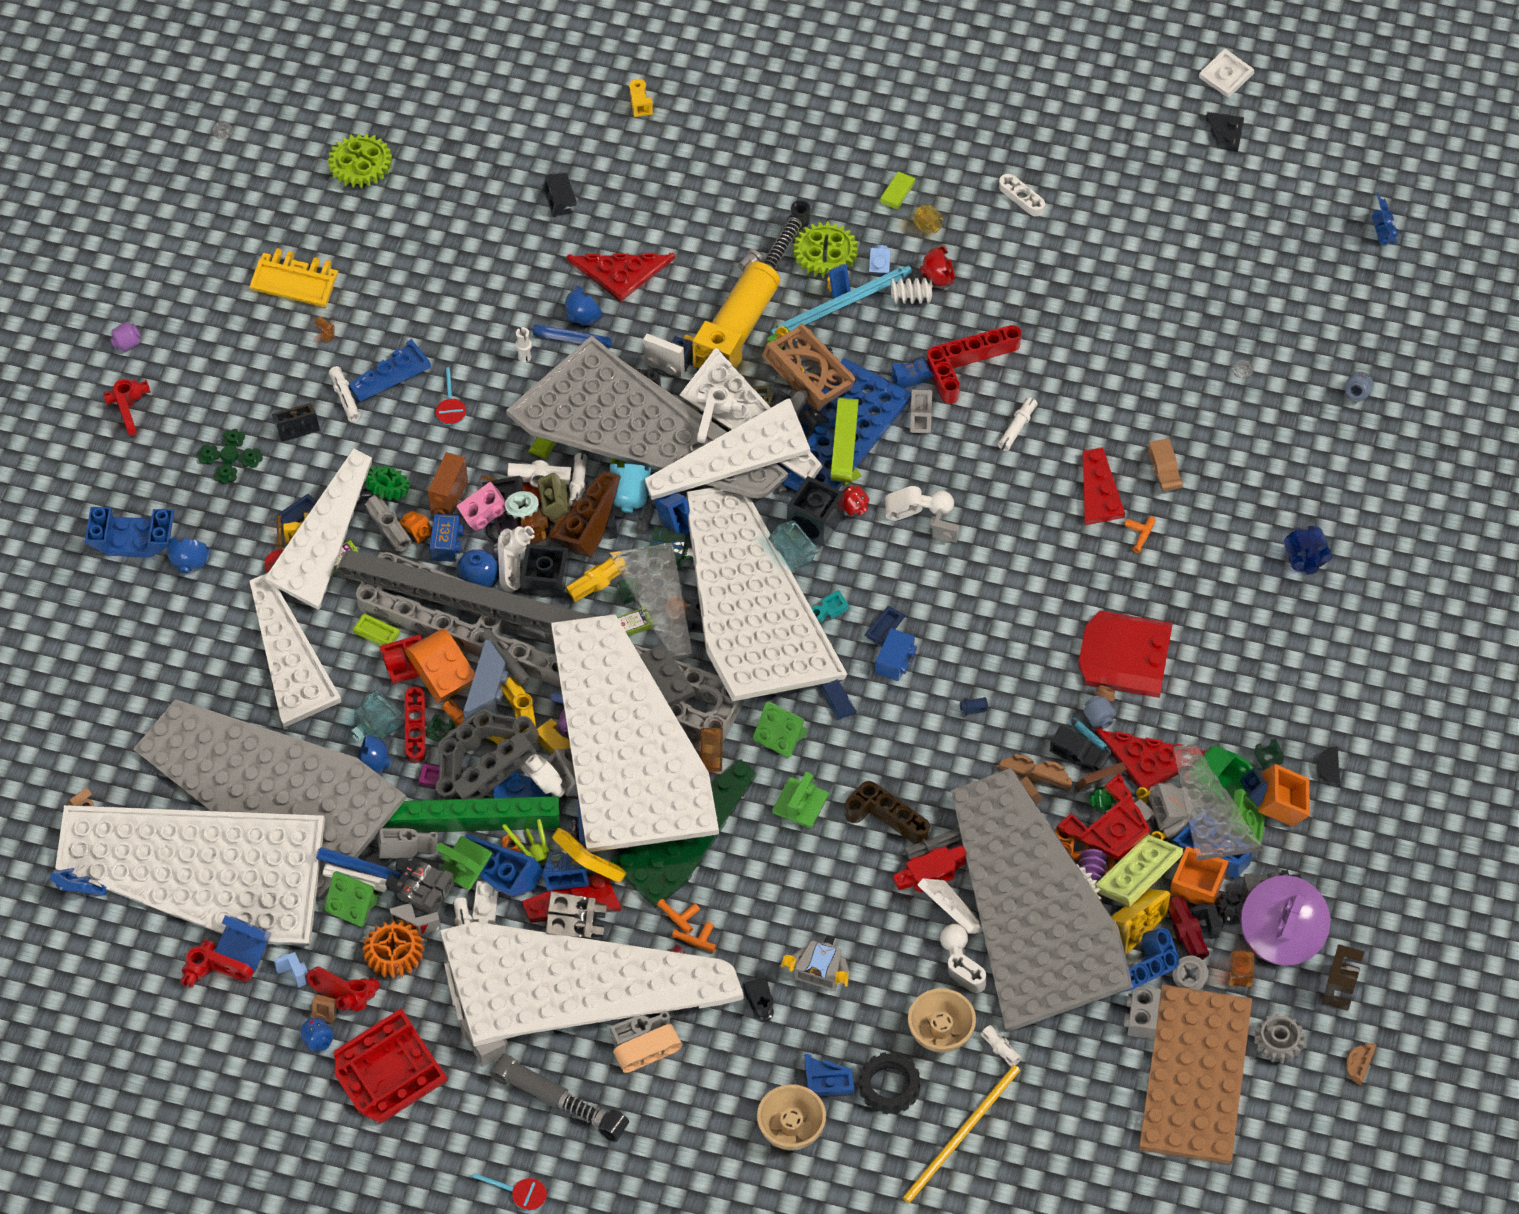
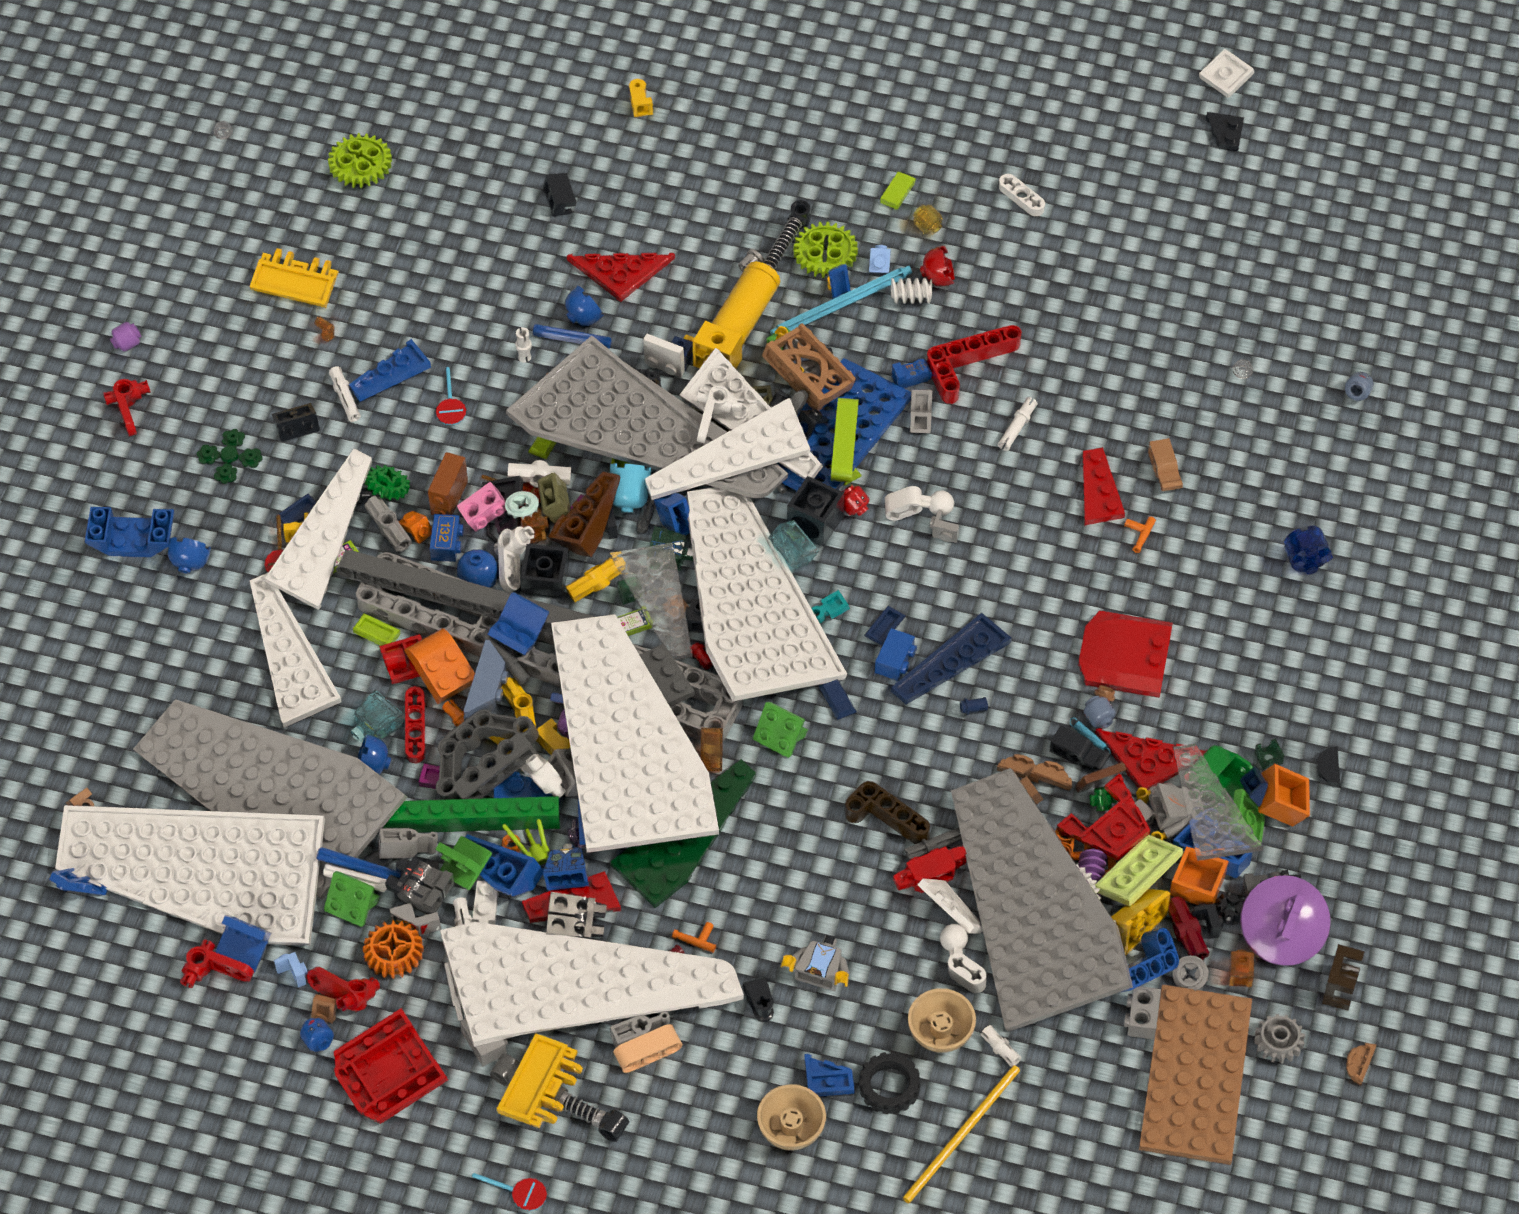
clear green piece [425,713,455,743] -> none
yellow beam [552,828,627,883] -> none
white pin [569,453,588,506] -> none
orange piece [657,899,700,934] -> none
bright green bracket [772,772,829,828] -> none
blue hinge [1372,193,1398,246] -> none
none -> blue bracket [488,592,549,655]
none -> yellow hinge [497,1033,583,1128]
none -> red pin [689,643,713,670]
none -> dark blue wing [891,613,1012,705]

